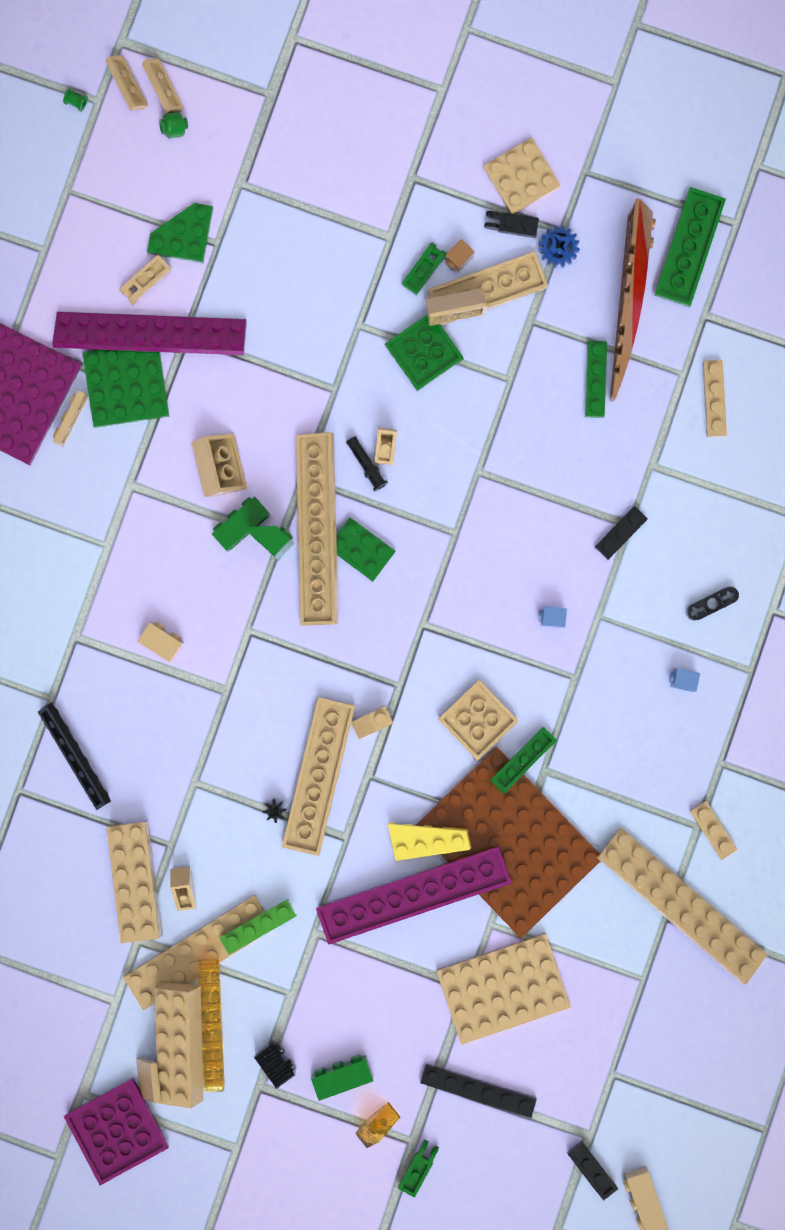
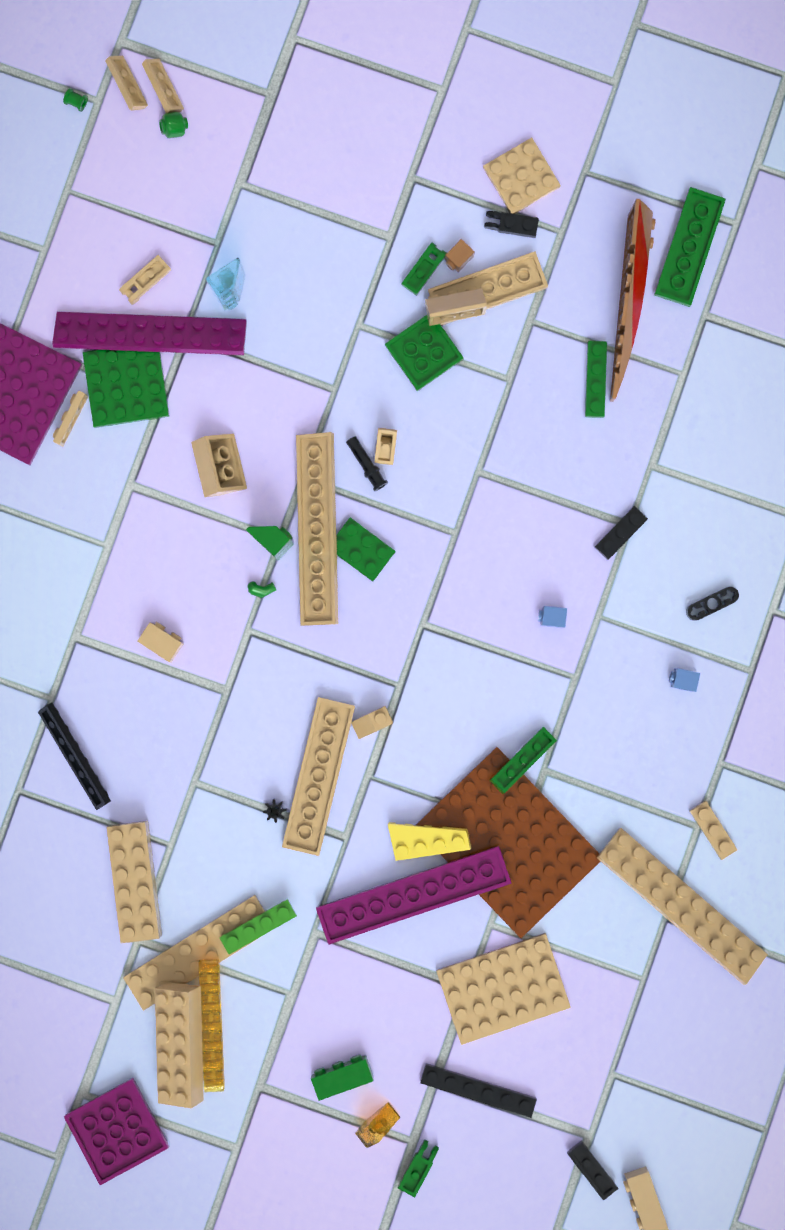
tan tile [136,1057,161,1103] -> none
green plate [147,203,214,263] -> none
tan slope [170,866,196,911] -> none
green brick [212,496,271,553] -> none
black brick [254,1040,297,1089] -> none
tan plate [438,679,519,761] -> none
blue gear [538,226,580,268] -> none
tan plate [703,360,727,438] -> none
none -> clear light blue slope [206,257,245,311]
none -> green arm [247,581,277,598]

